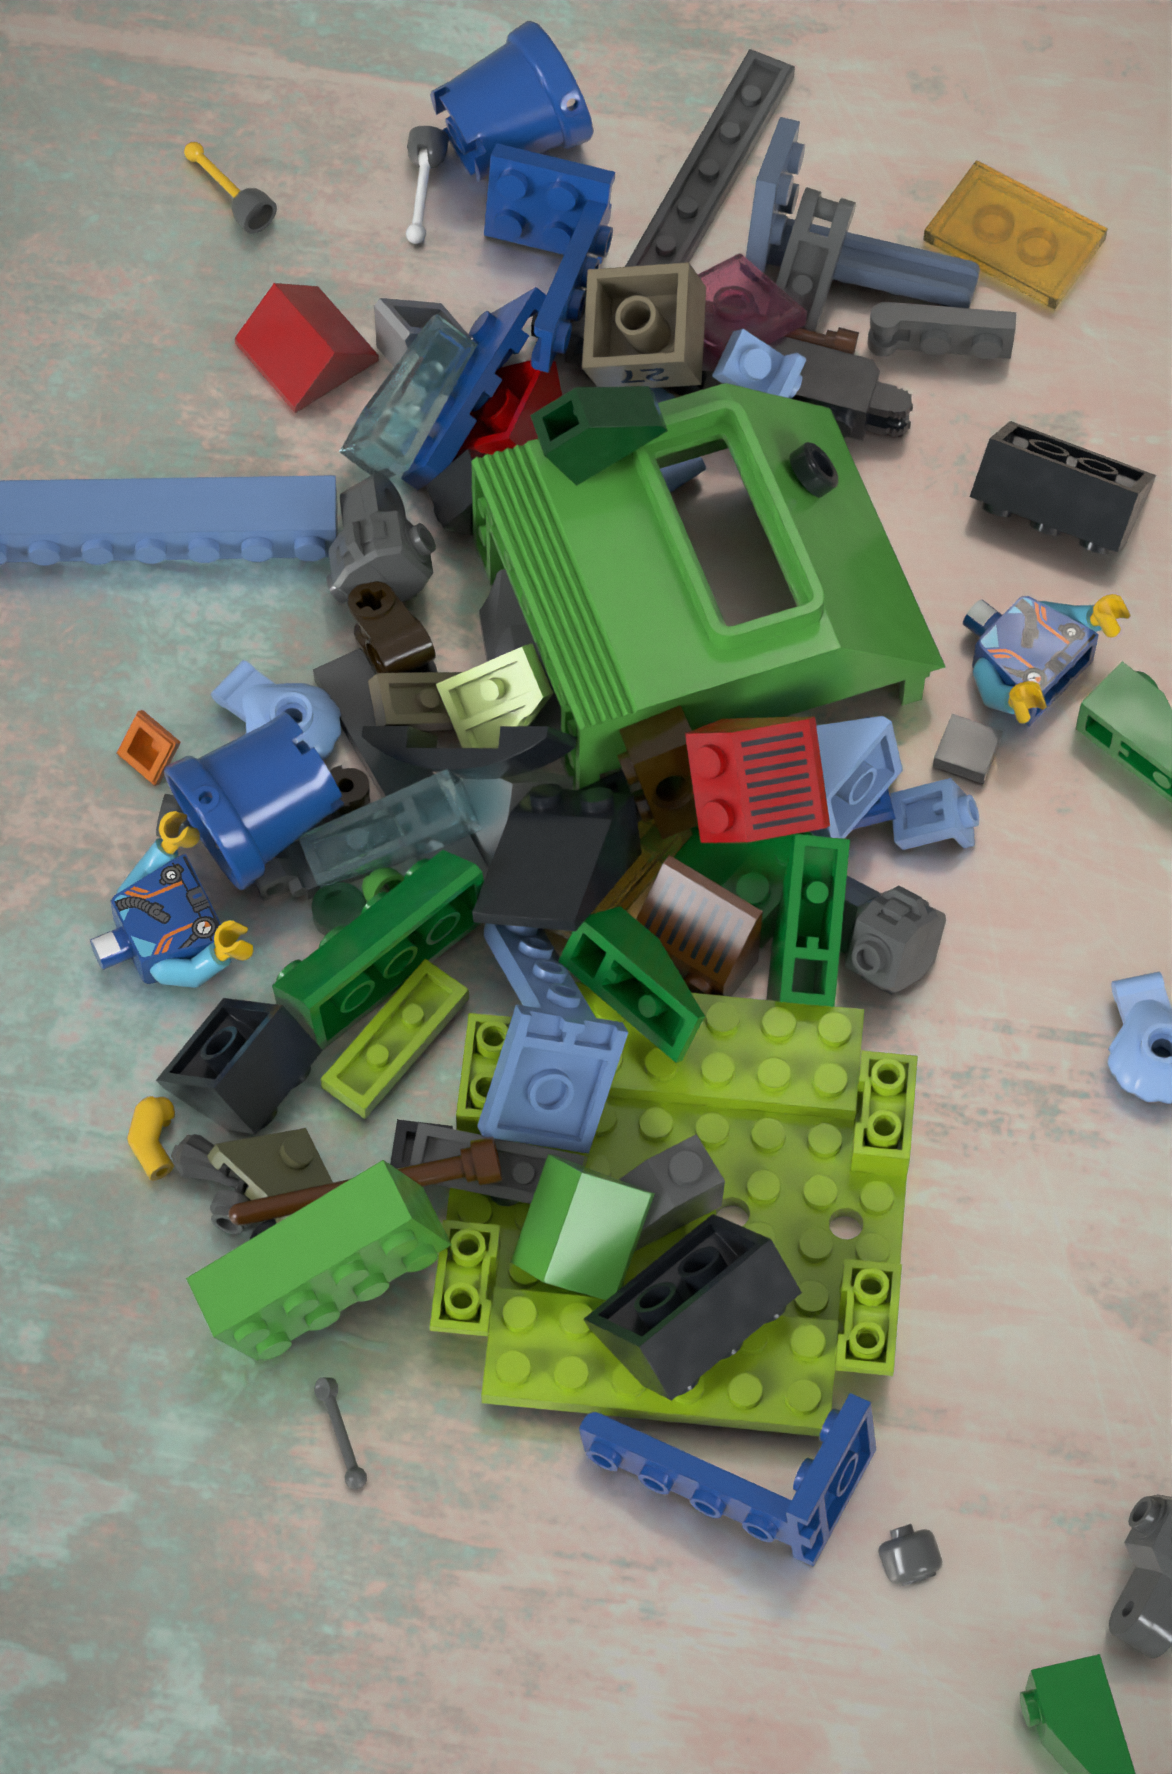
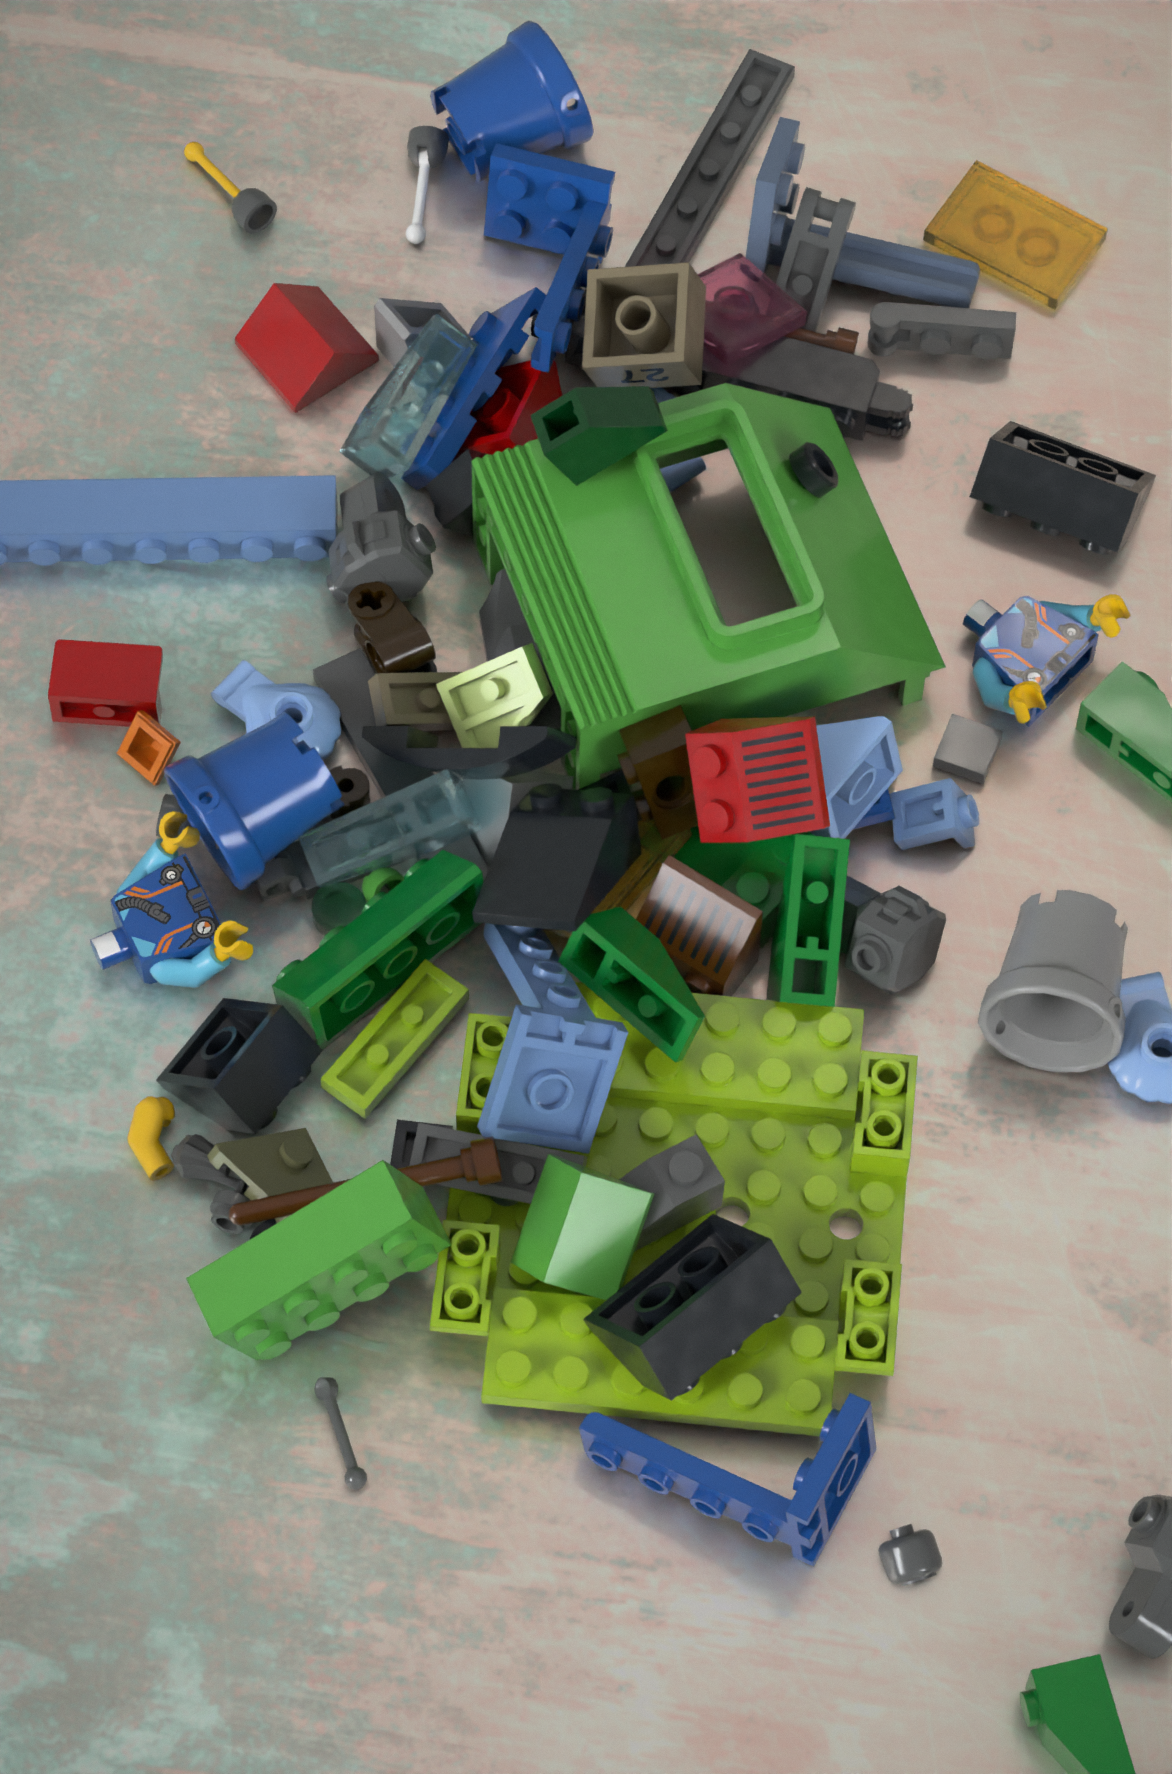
light blue bracket [712,329,806,399] -> none
none -> red panel [48,639,163,727]
none -> light grey piece [978,890,1128,1073]

